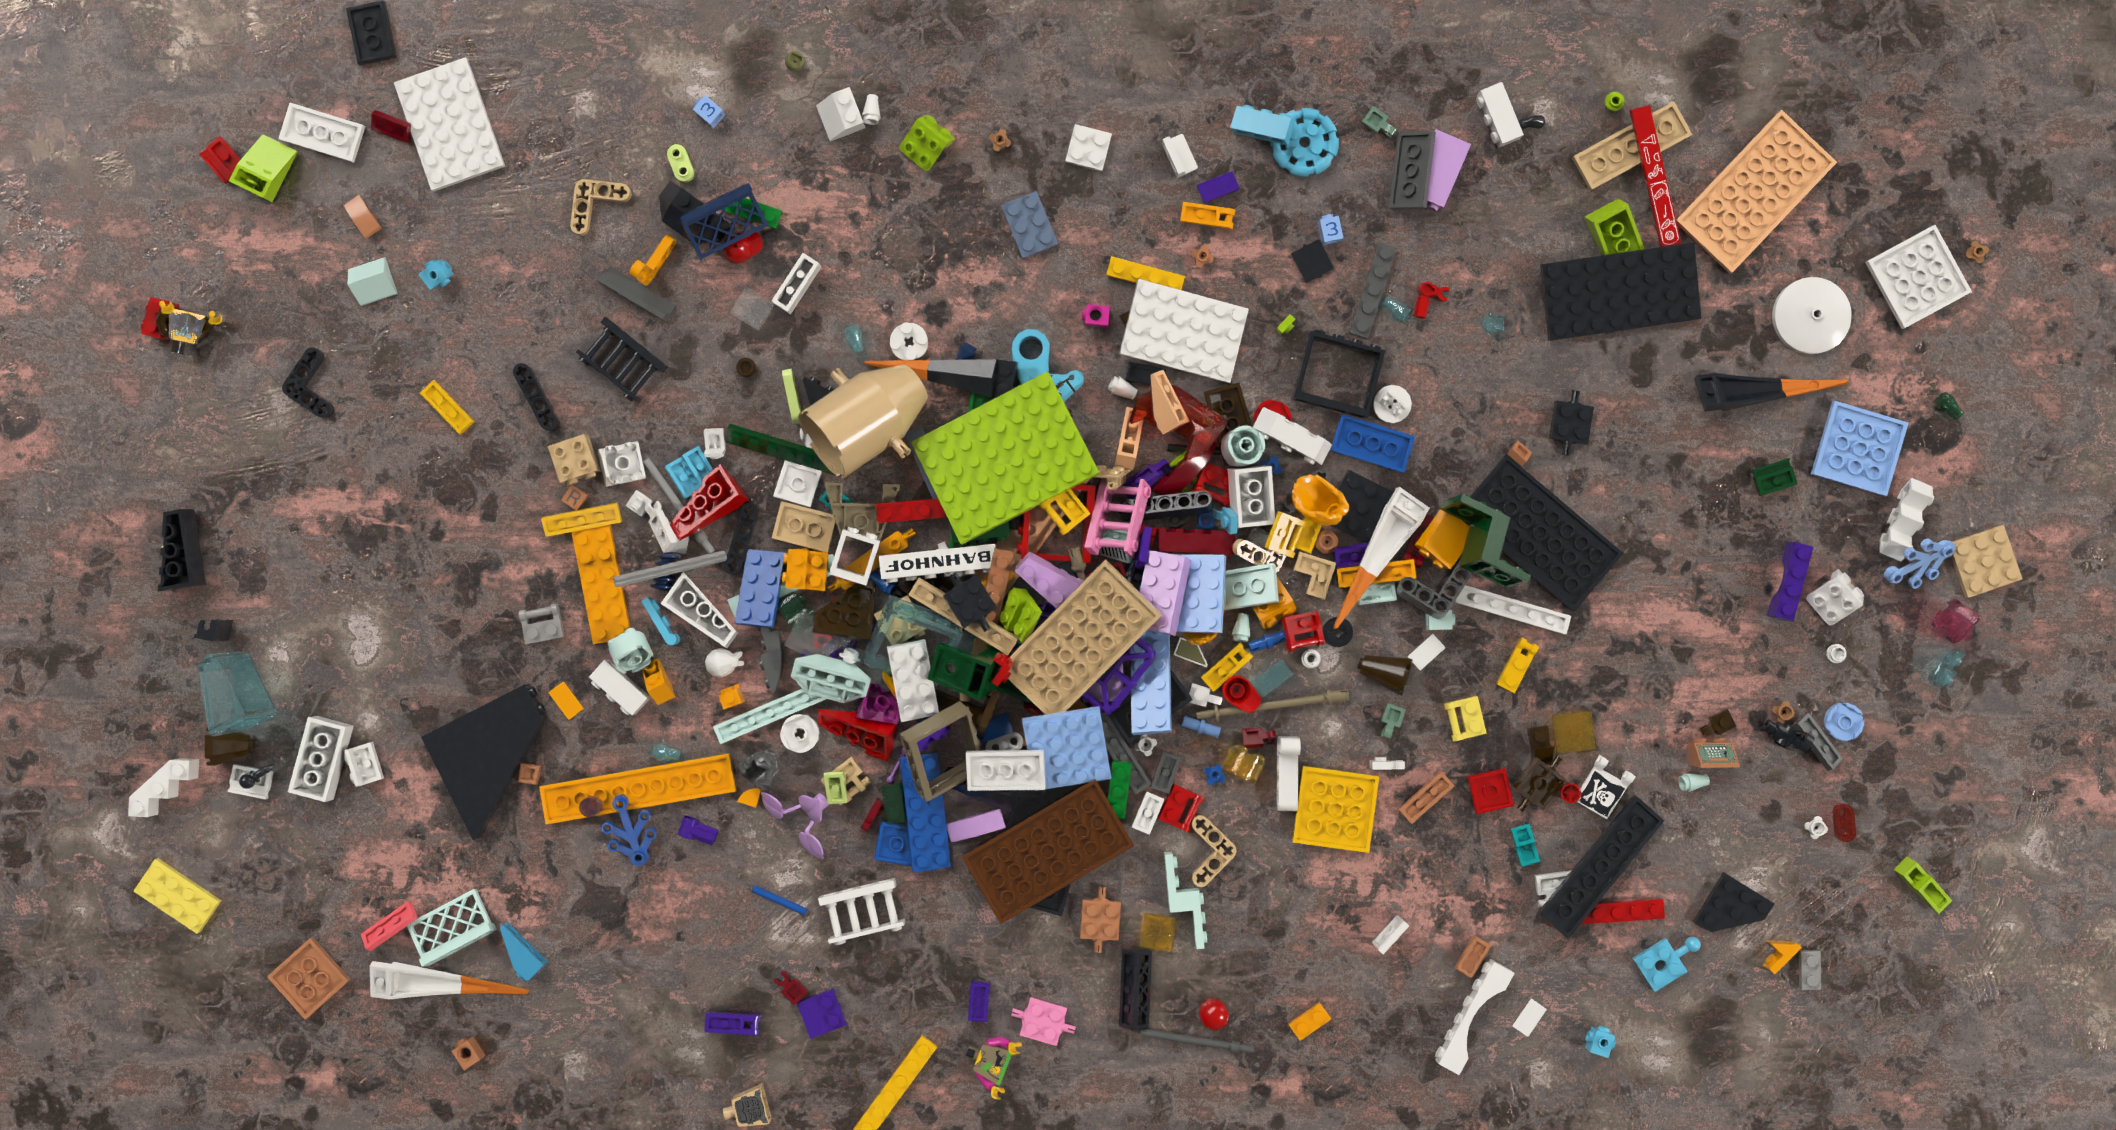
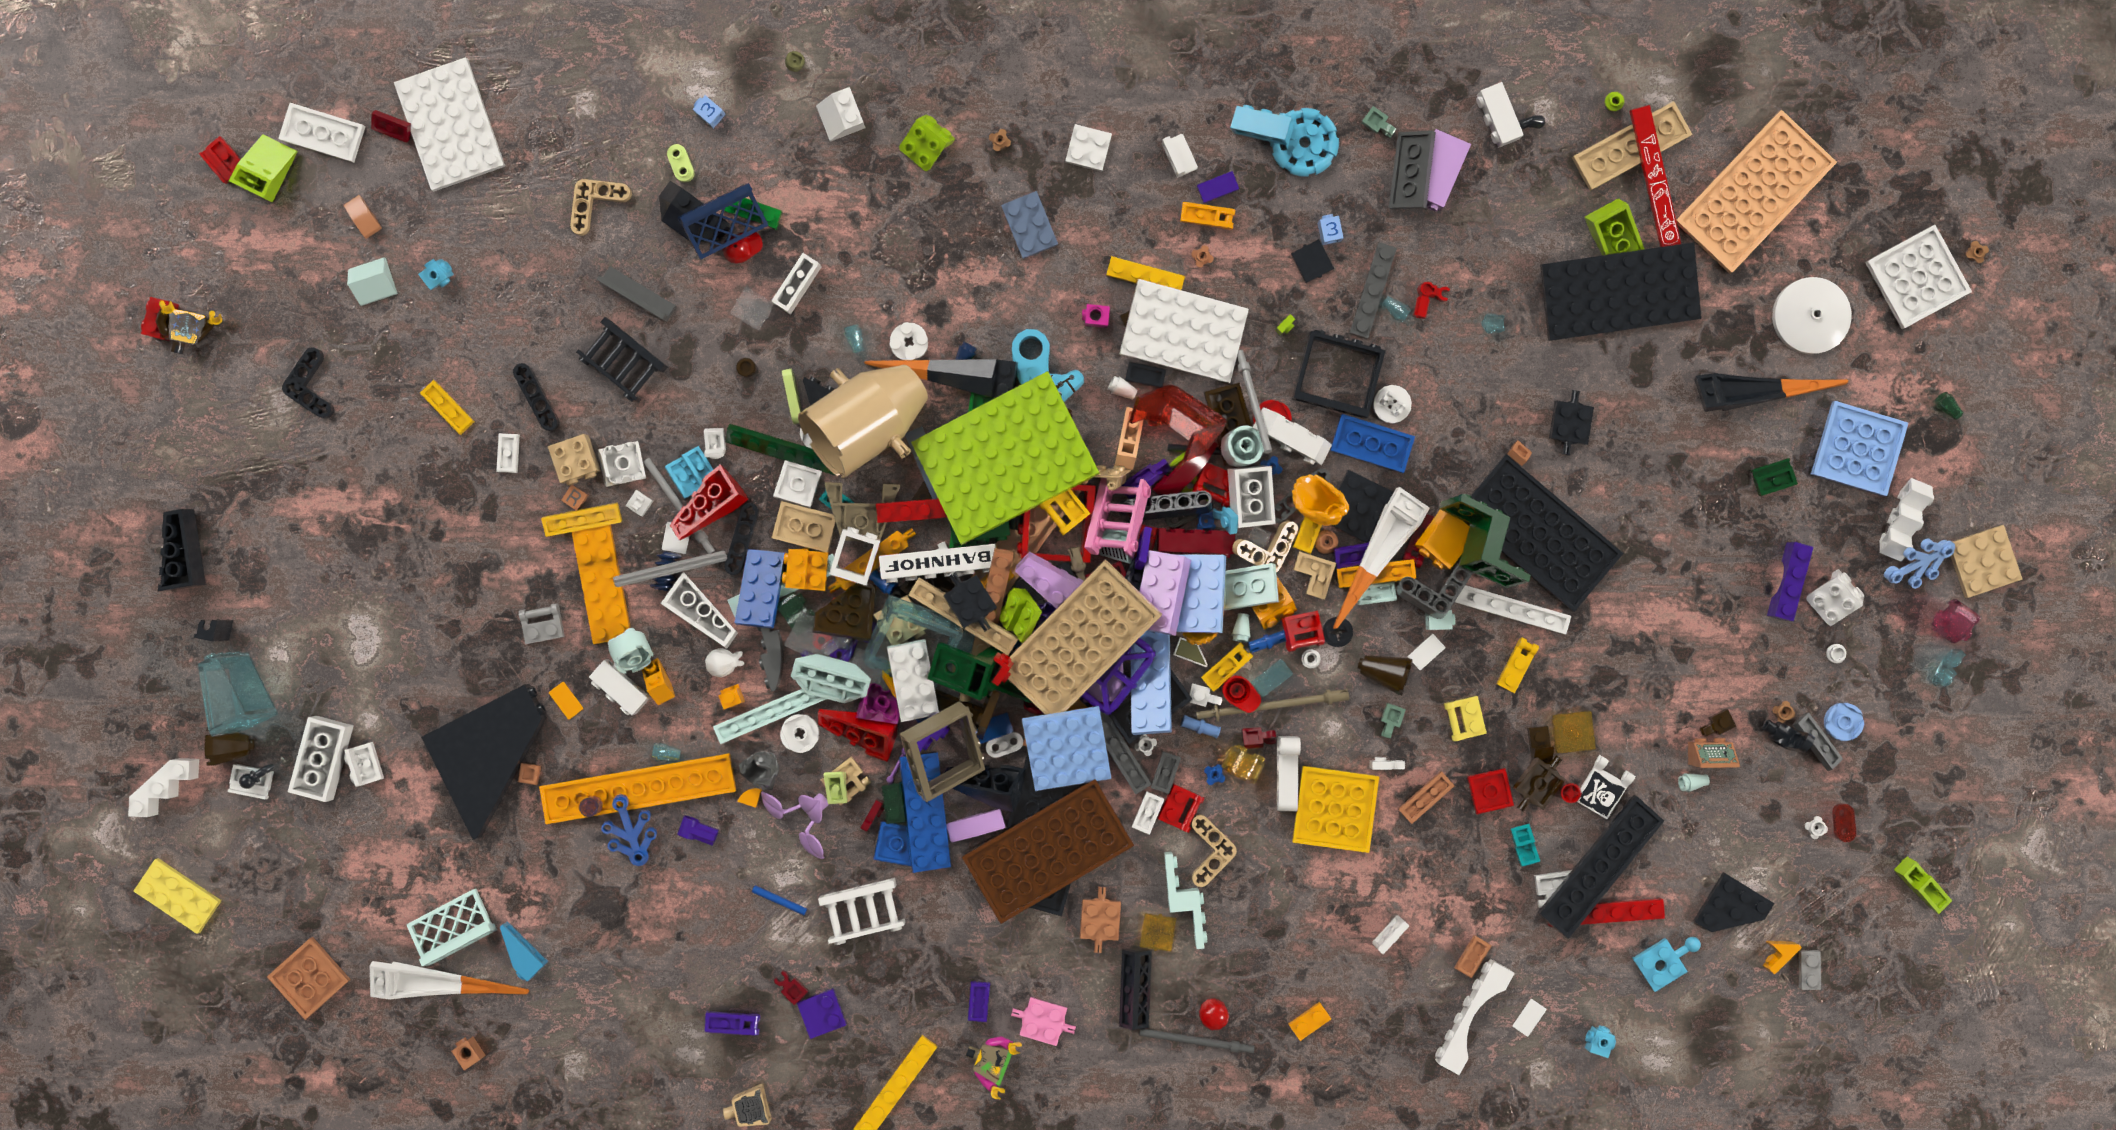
black tile [346,0,397,66] -> none
coral plate [361,901,418,952] -> none
light orange beam [629,235,676,286] -> none
medium azure plate [641,597,680,645] -> none
white plate [645,501,678,553] -> none
white plate [839,648,861,664] -> none
white cone [862,94,881,125] -> none
white plate [966,750,1046,791] -> none
green plate [1108,760,1132,819] -> none
light nougat slope [1151,370,1189,435] -> none
yellow plate [1265,511,1307,558] -> none
none -> white plate [496,433,520,473]
none -> light grey bar [1237,350,1272,453]

